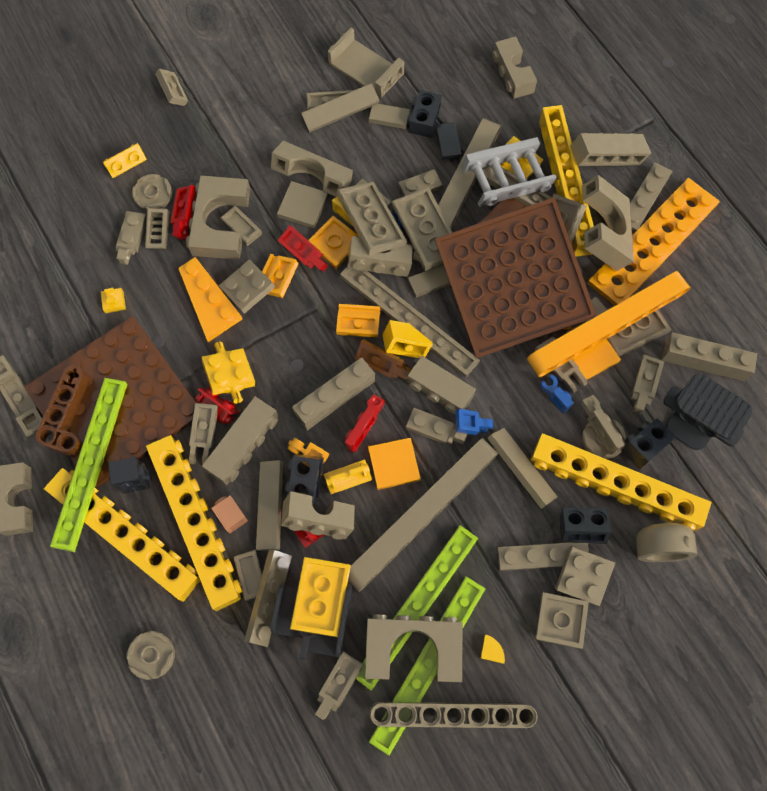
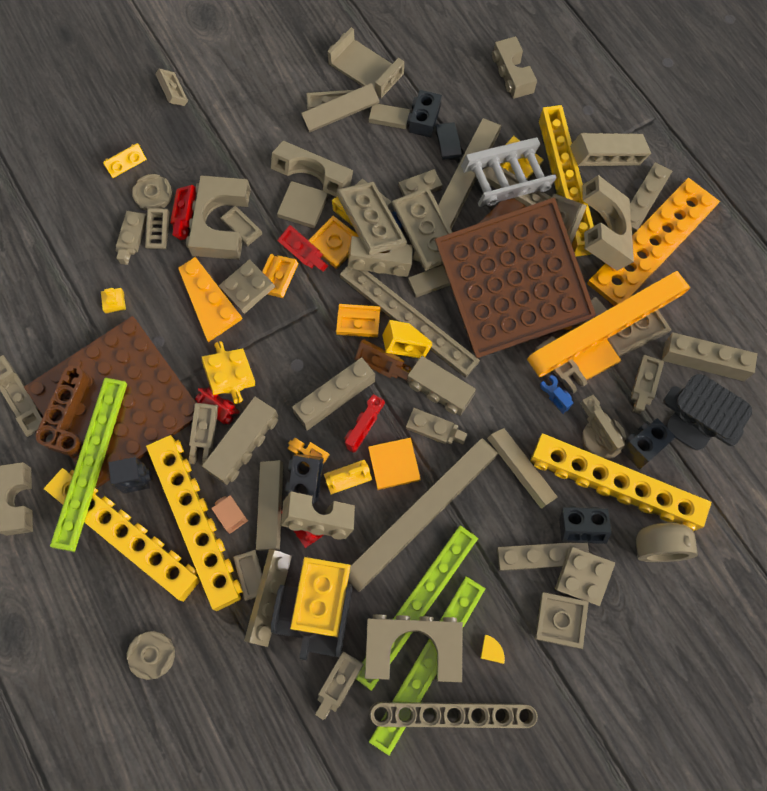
blue plate [455,409,493,435] -> none

